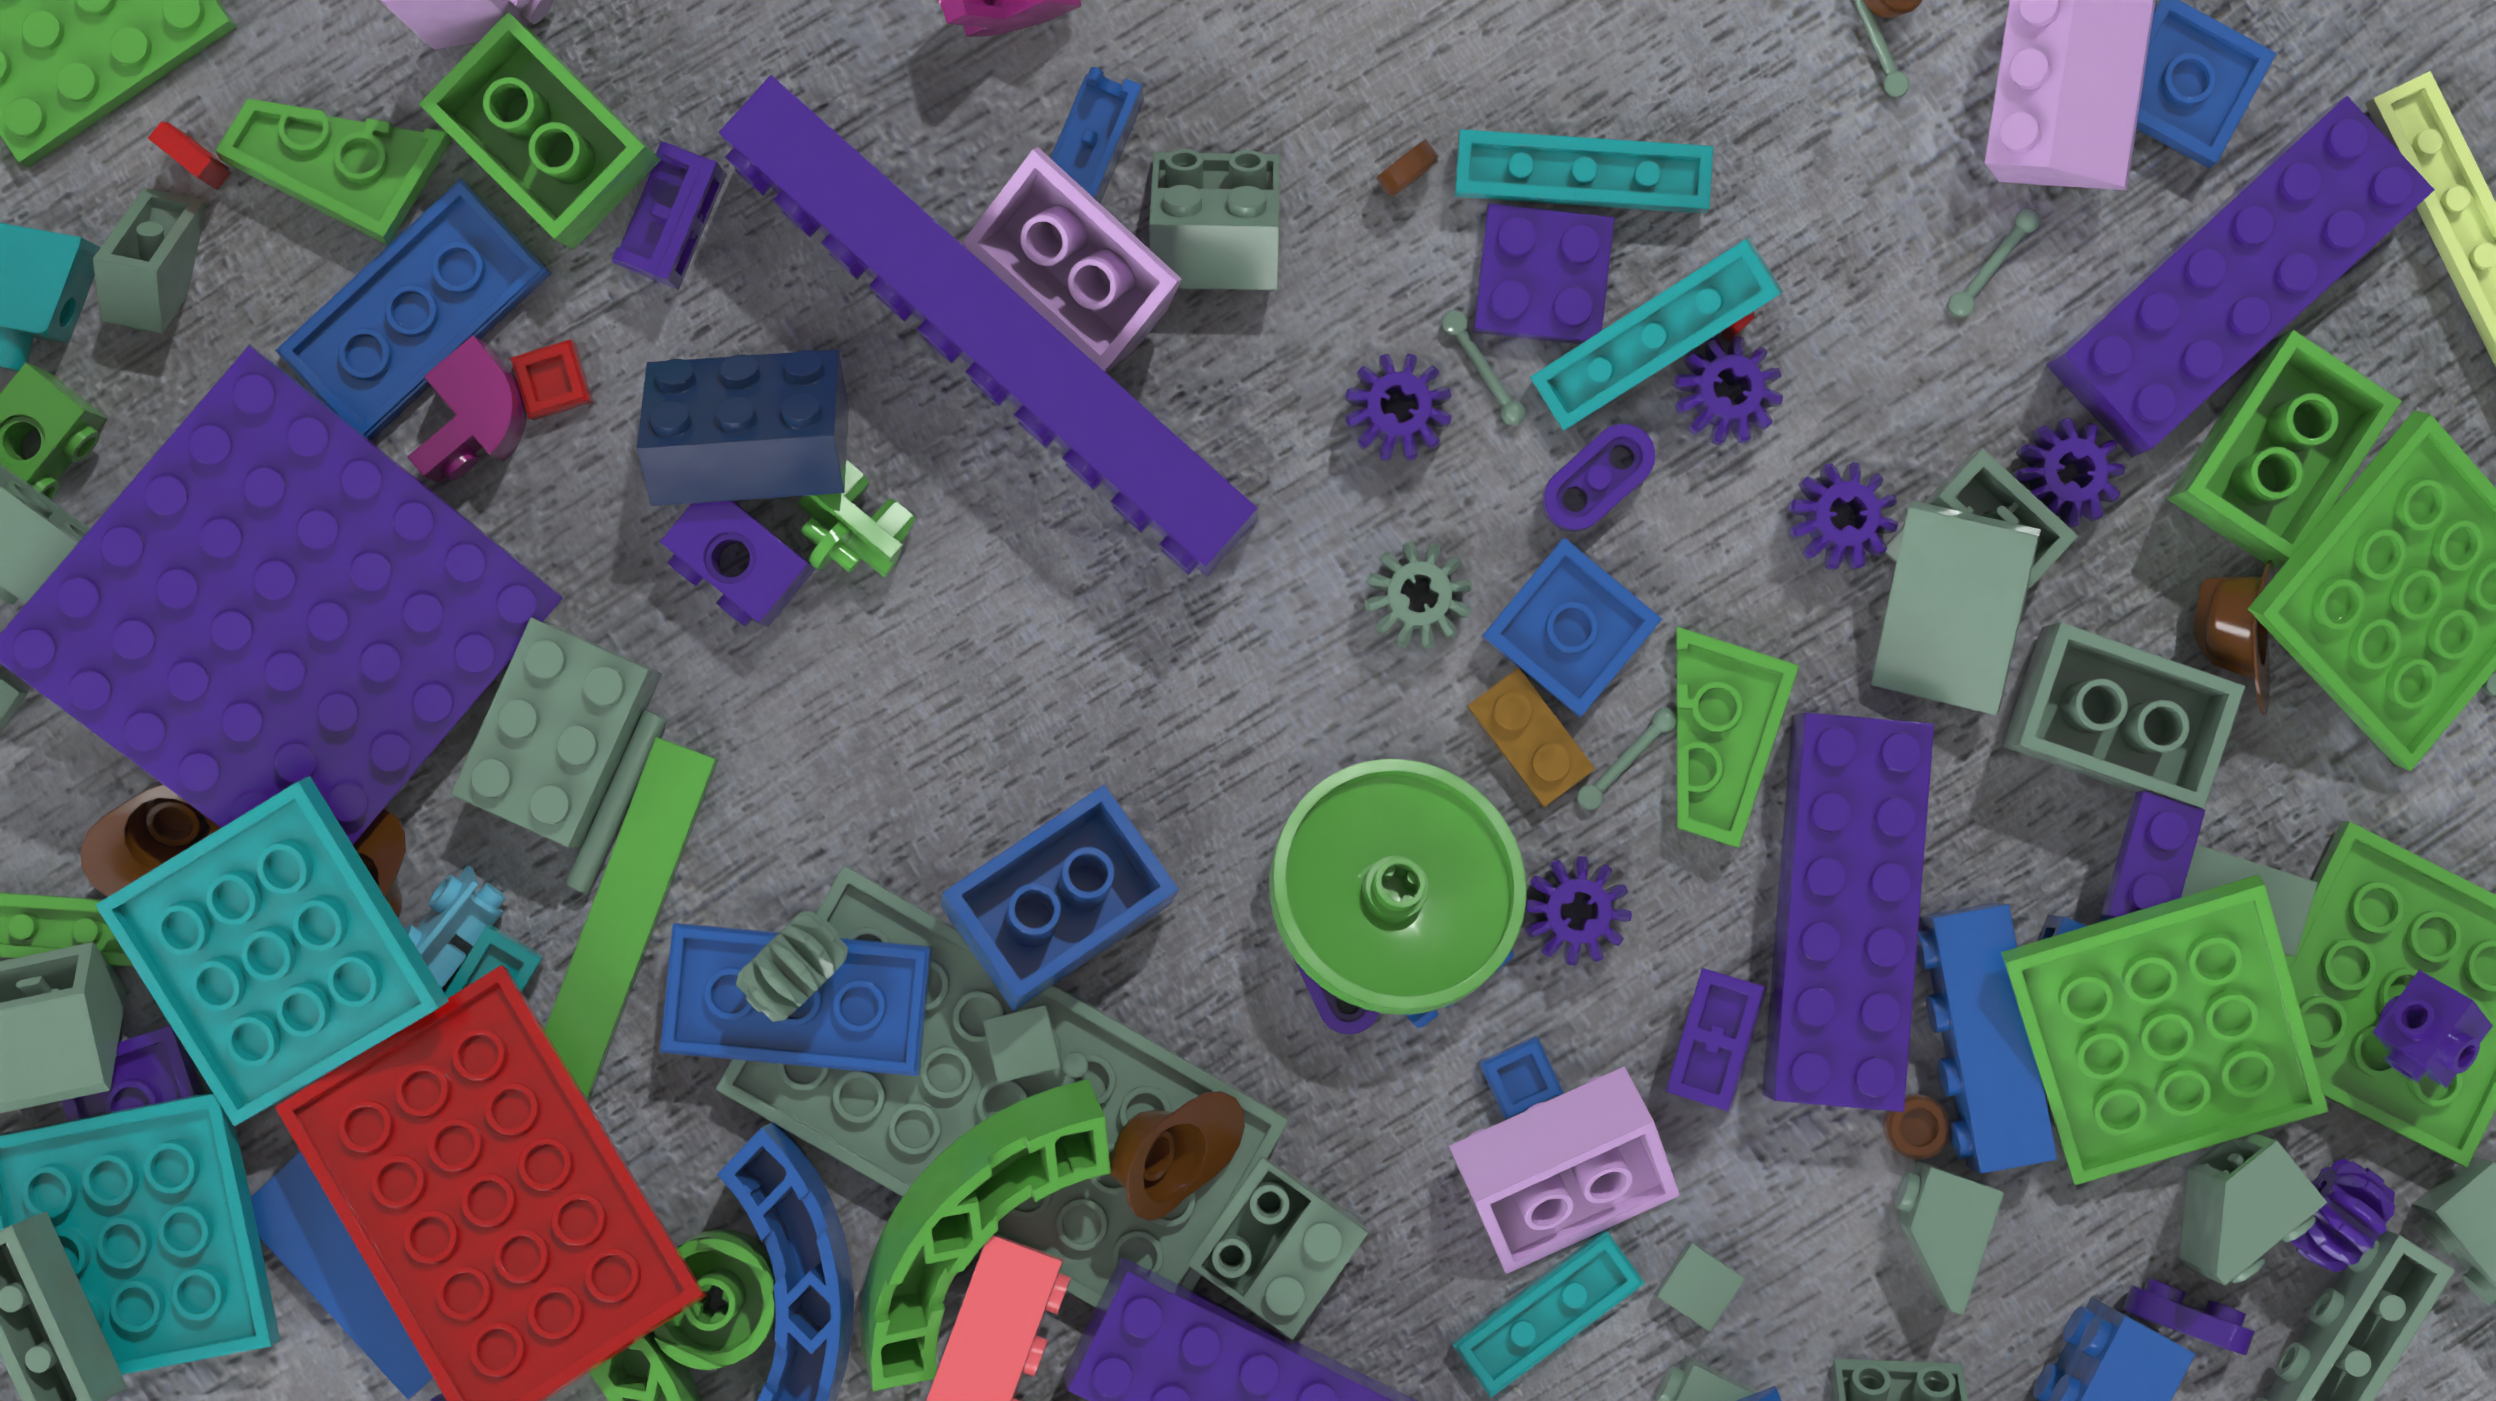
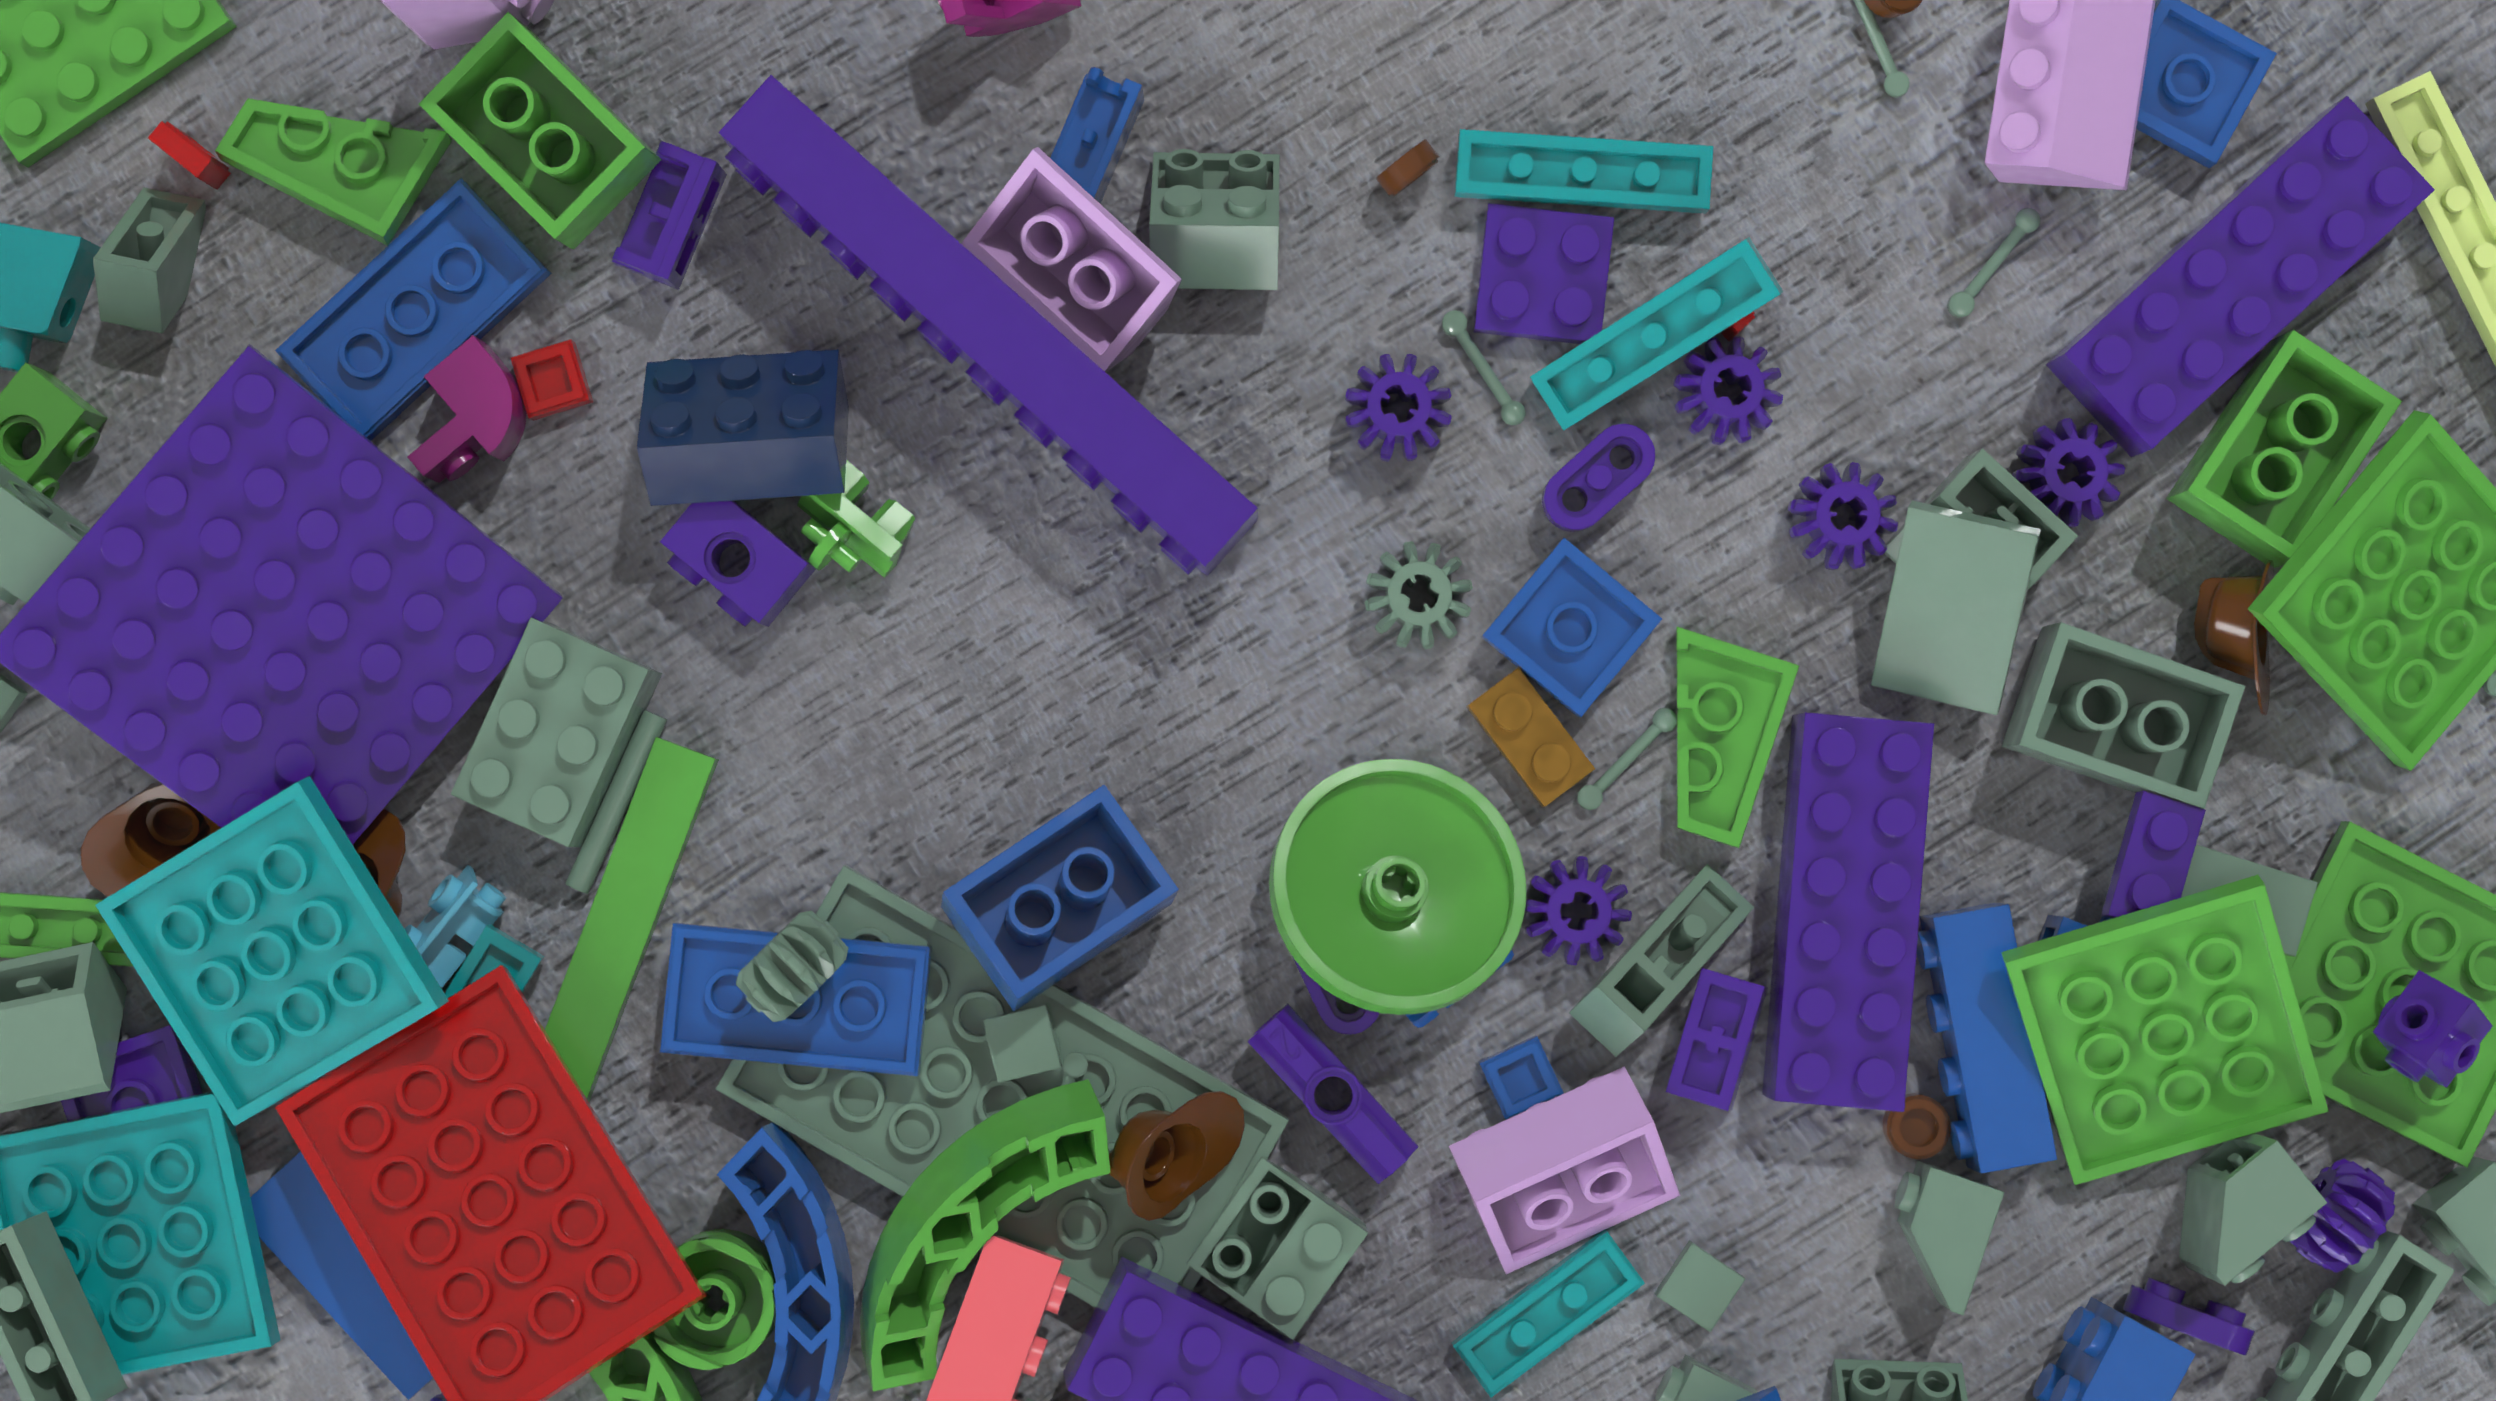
none -> dark purple piece [1247,1003,1419,1184]
none -> sand green slope [1569,864,1754,1057]

